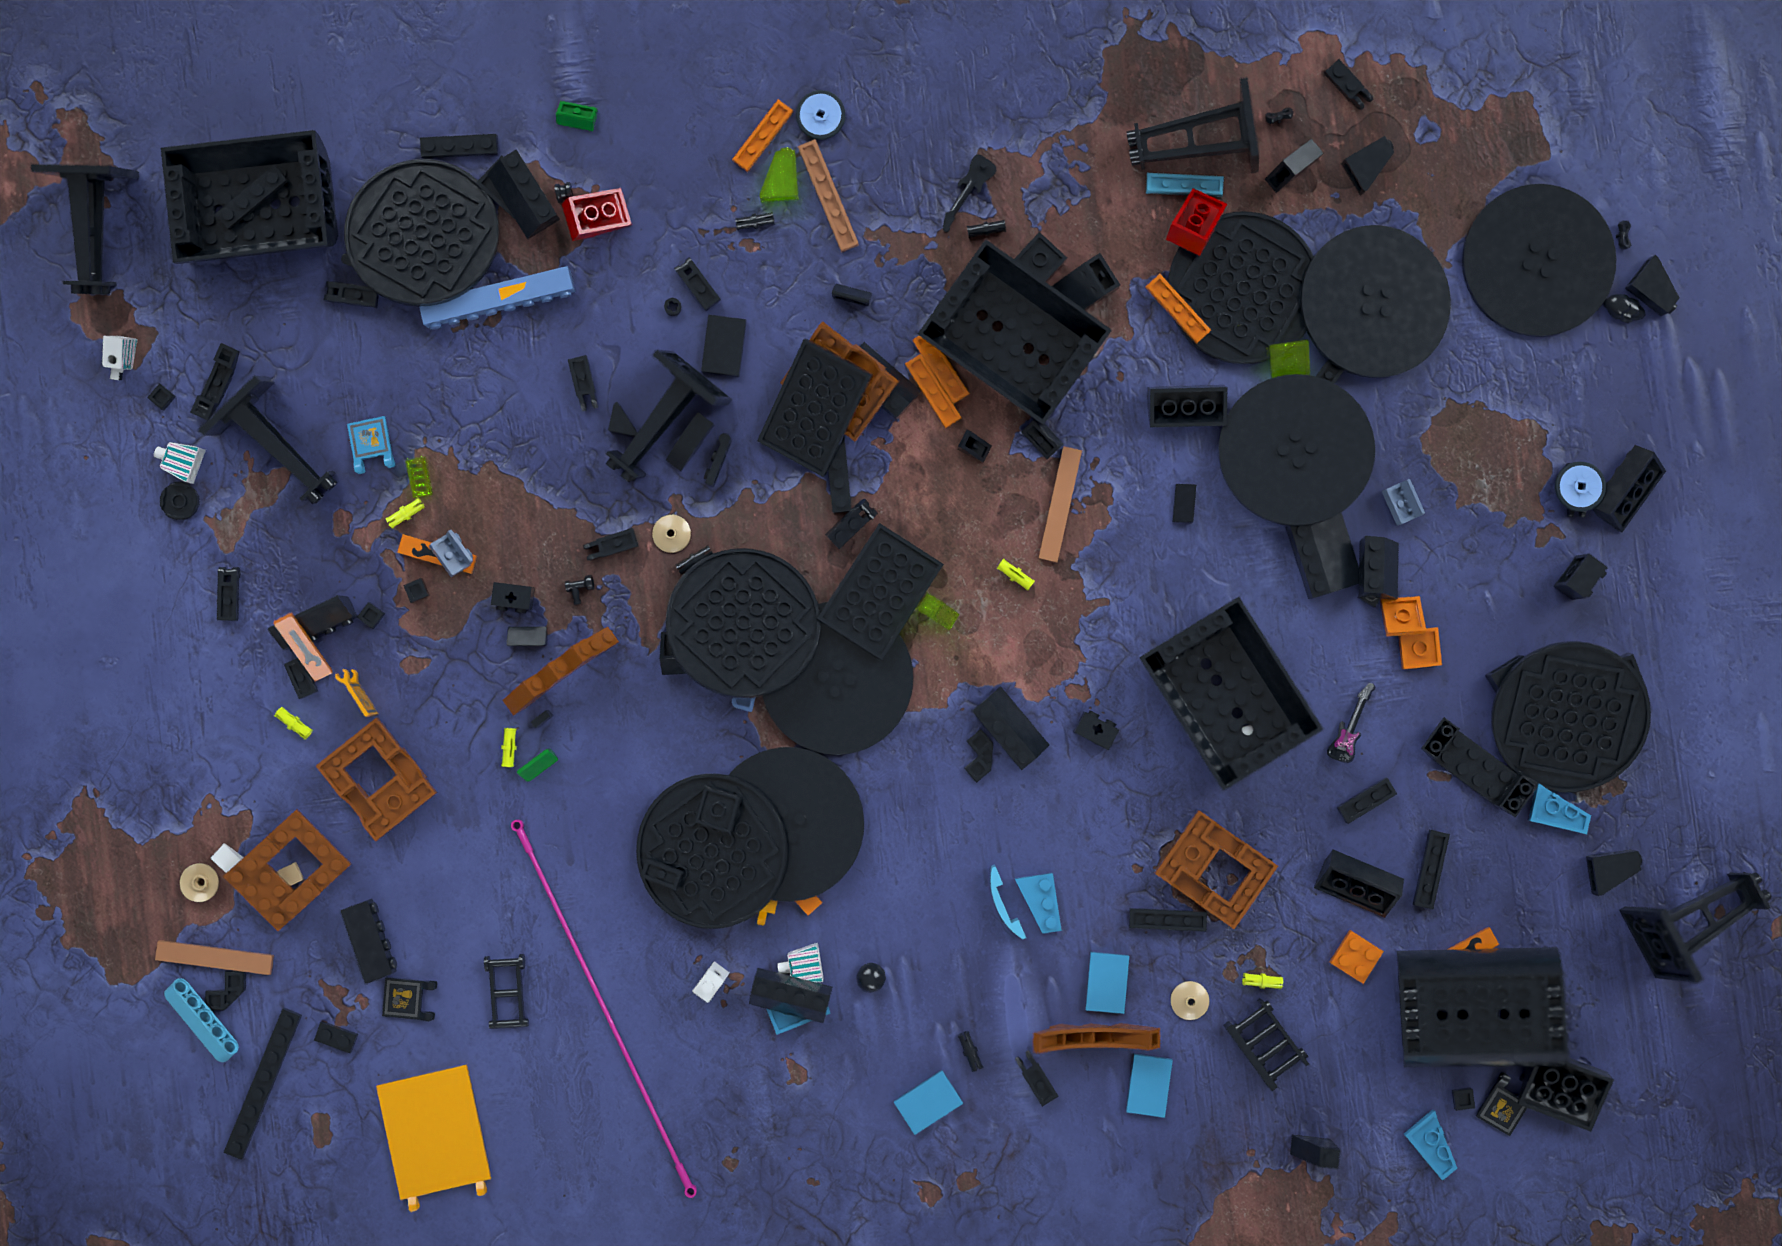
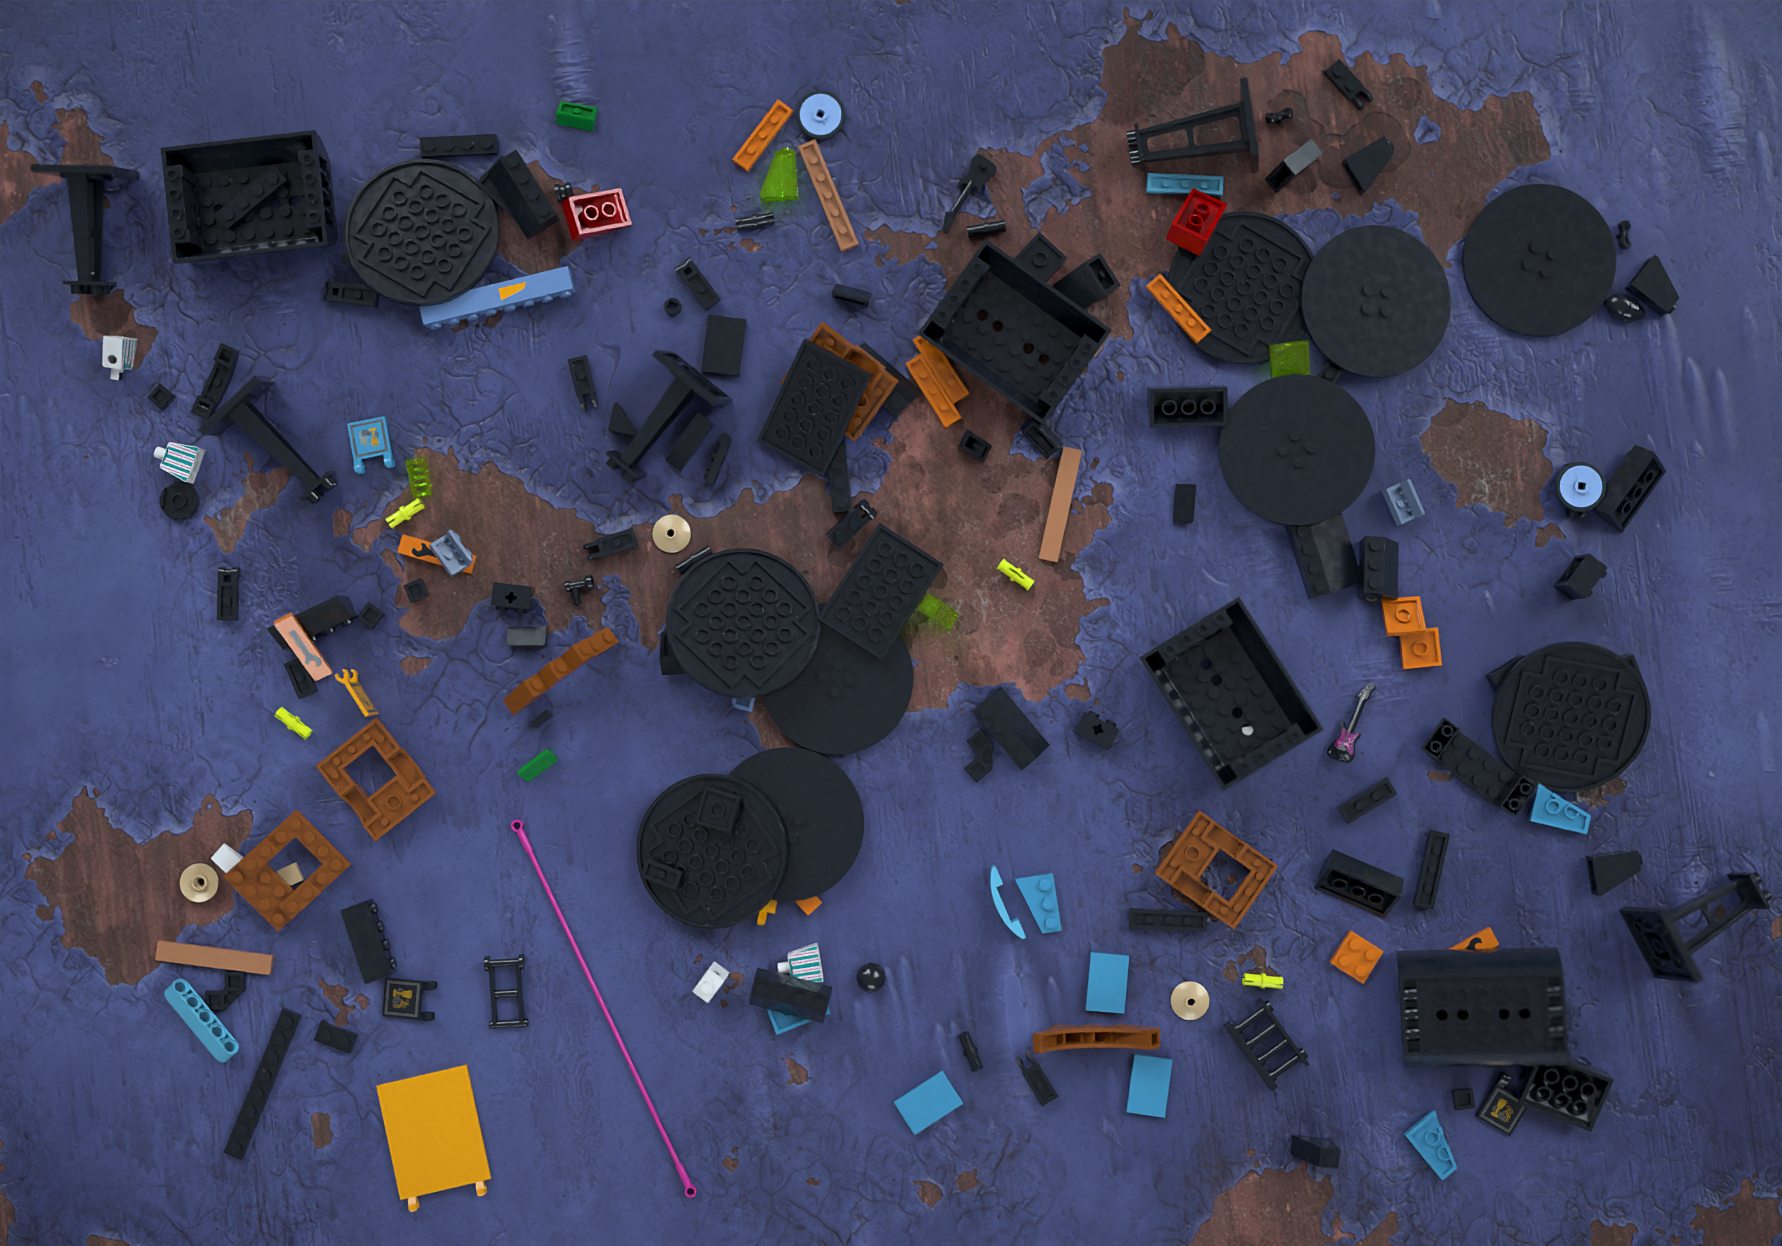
neon yellow pin [501,728,517,767] -> none

